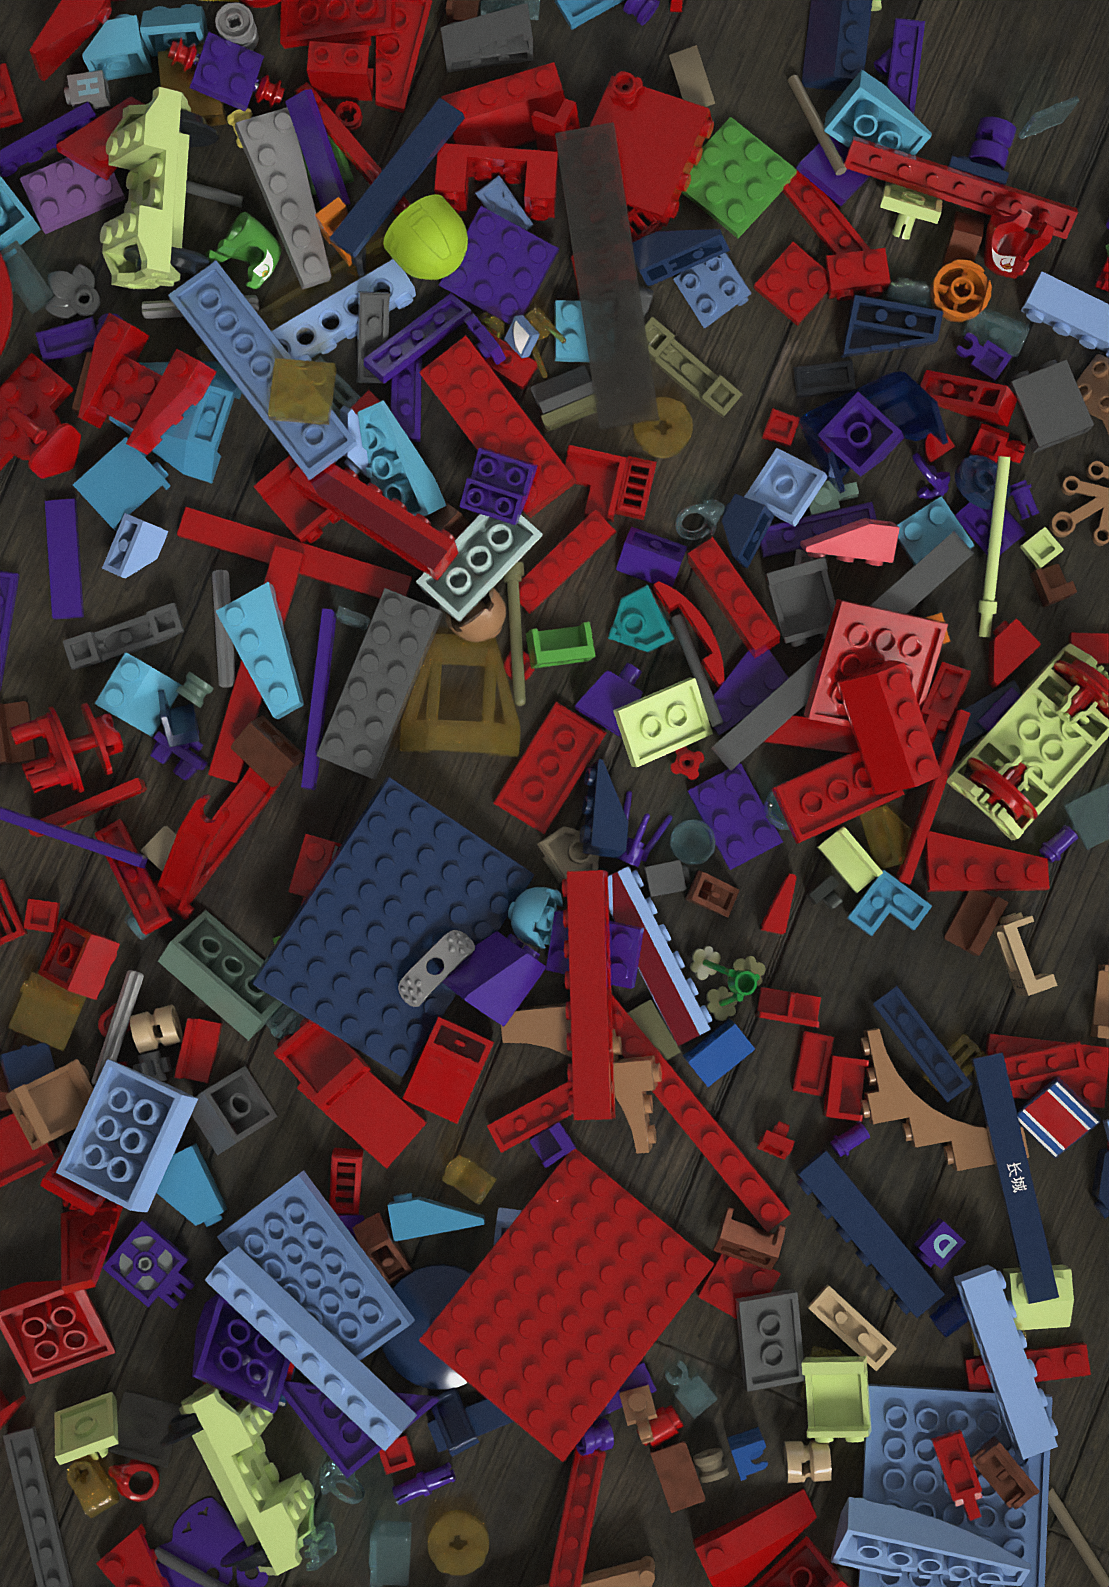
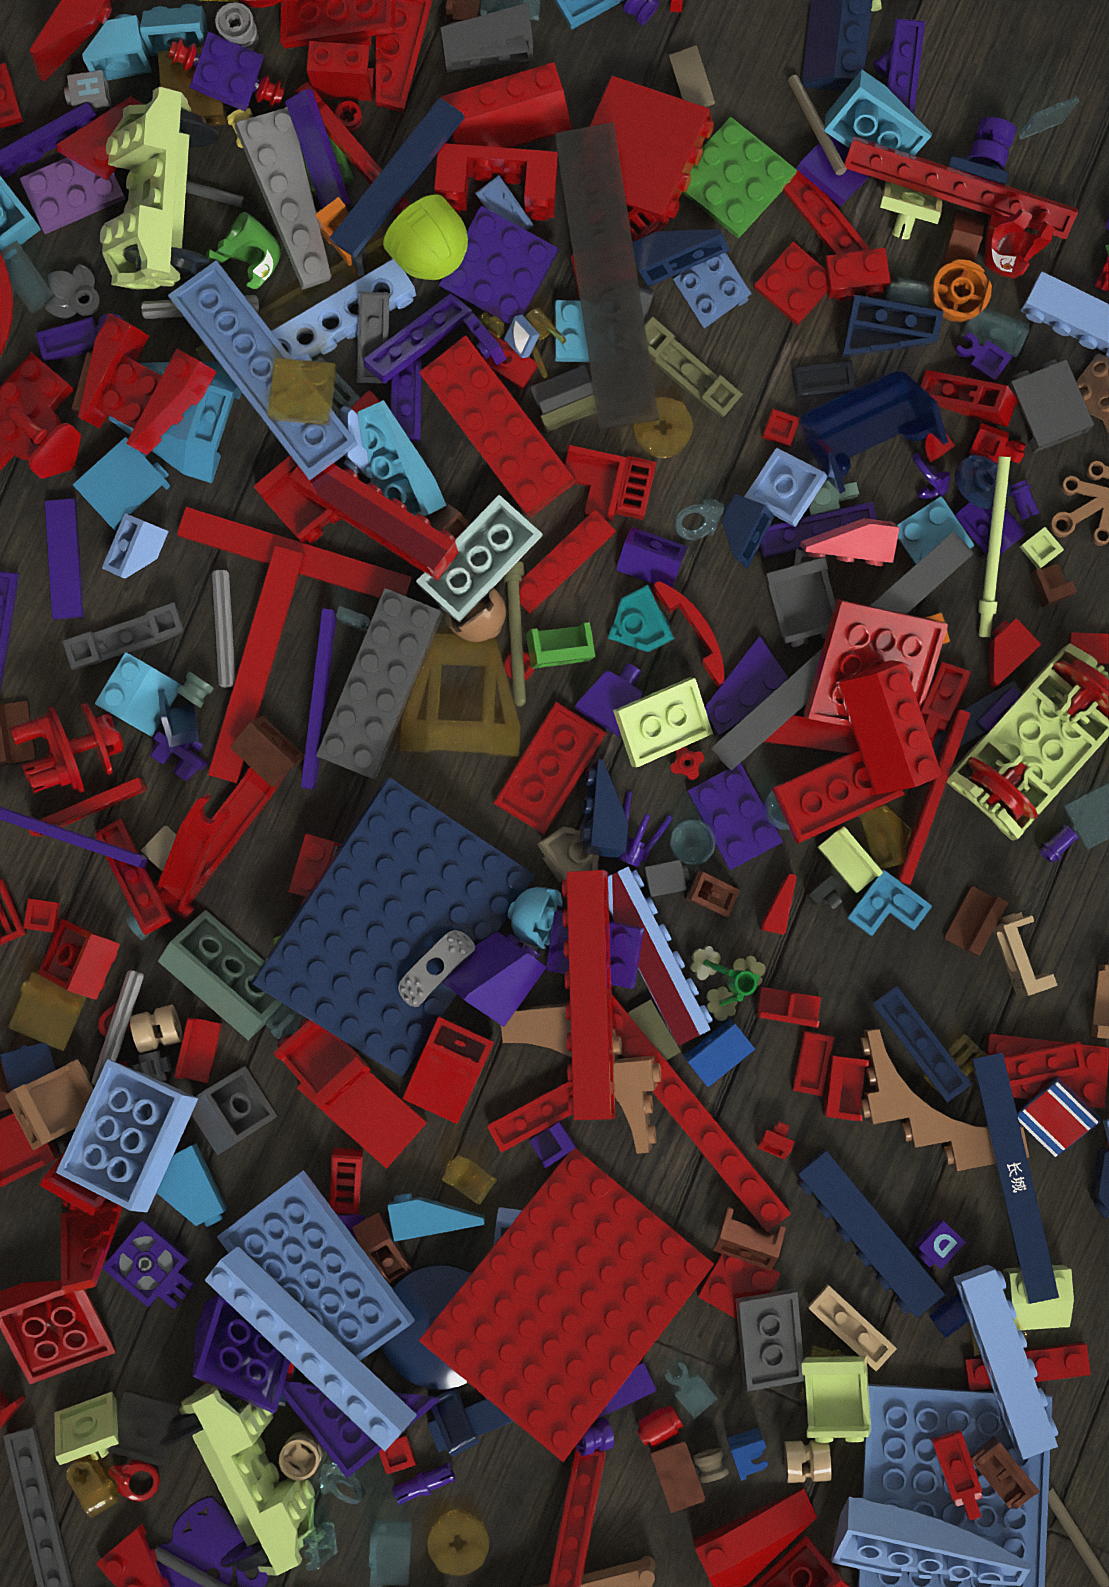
medium azure wedge [216,582,304,719] -> none
dark purple slope [459,447,538,525] -> none
red panel [531,98,582,160] -> none
red plate [608,71,643,105] -> none
medium nougat plate [619,1385,658,1444] -> none
dark grey bar [671,614,724,728] -> none
red brick [688,537,780,659] -> none
dark purple slope [817,392,904,477] -> none
dark purple pin [830,1122,870,1157] -> none
red wing [925,831,1050,892] -> none
none -> tan wheel [279,1431,323,1480]

